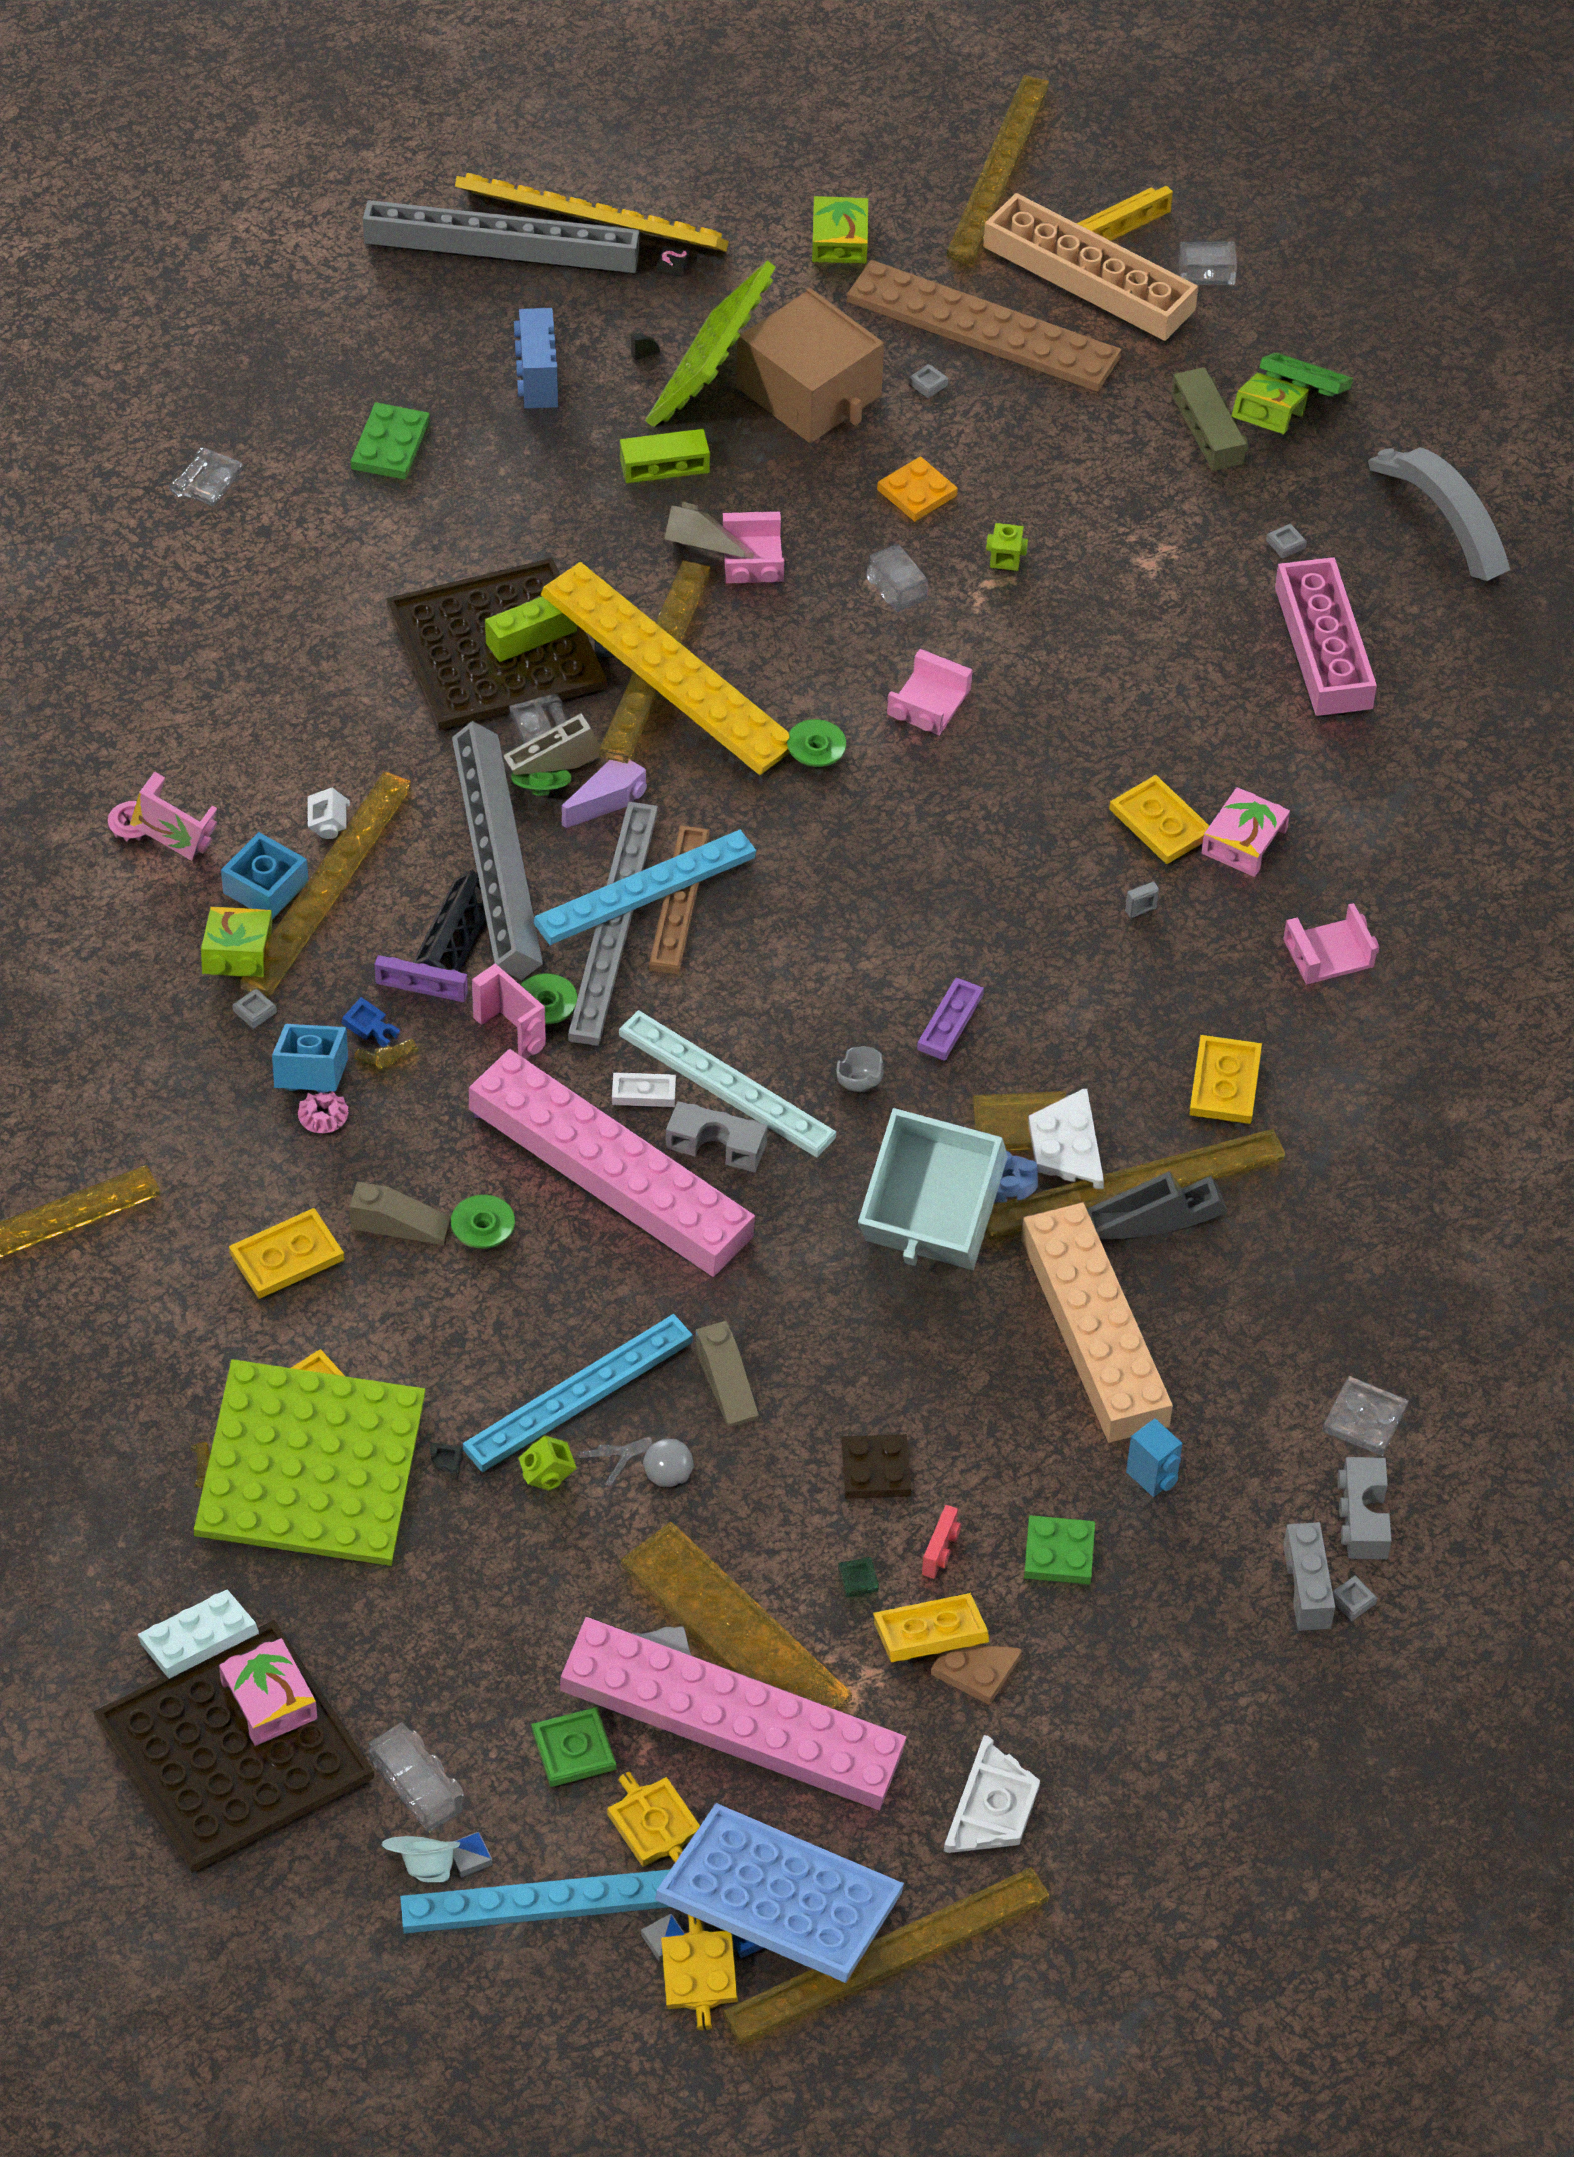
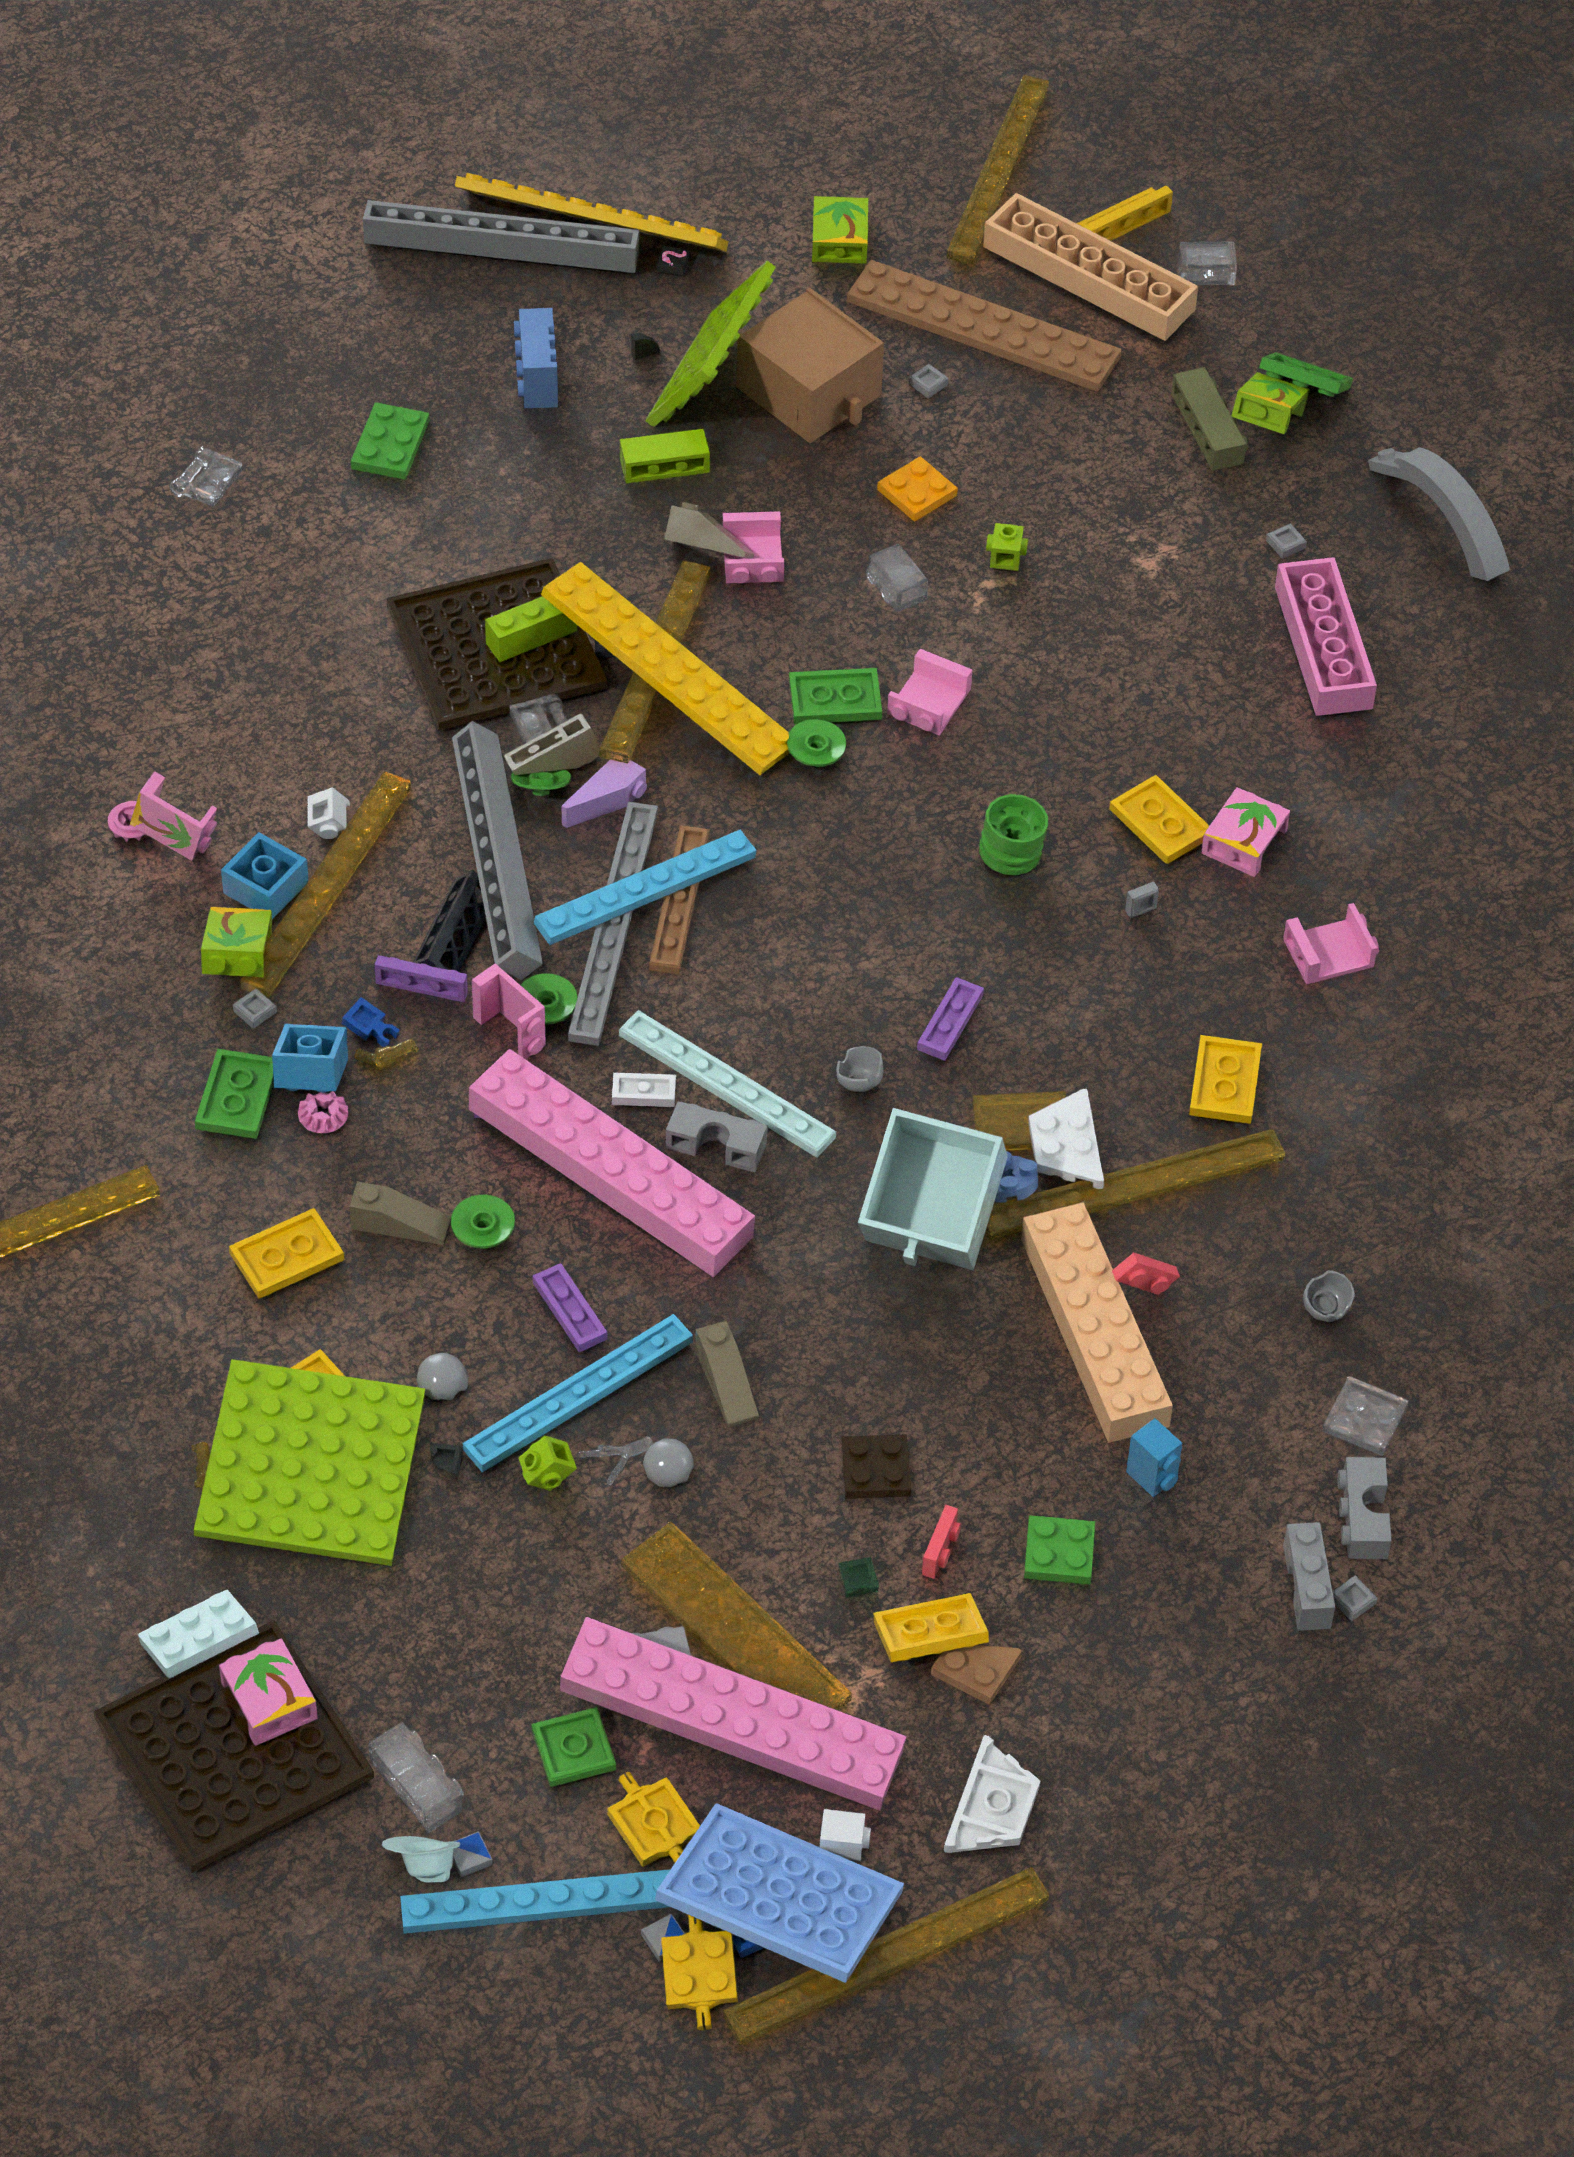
dark grey slope [1087,1171,1228,1239] -> none
none -> bright green plate [195,1049,274,1139]
none -> light grey hair [416,1353,469,1400]
none -> medium lavender plate [533,1263,607,1352]
none -> bright green plate [789,668,882,724]
none -> white brick [820,1809,871,1861]
none -> bright green wheel [979,794,1048,875]
none -> coral plate [1112,1252,1180,1295]
none -> light grey hair [1303,1271,1355,1322]

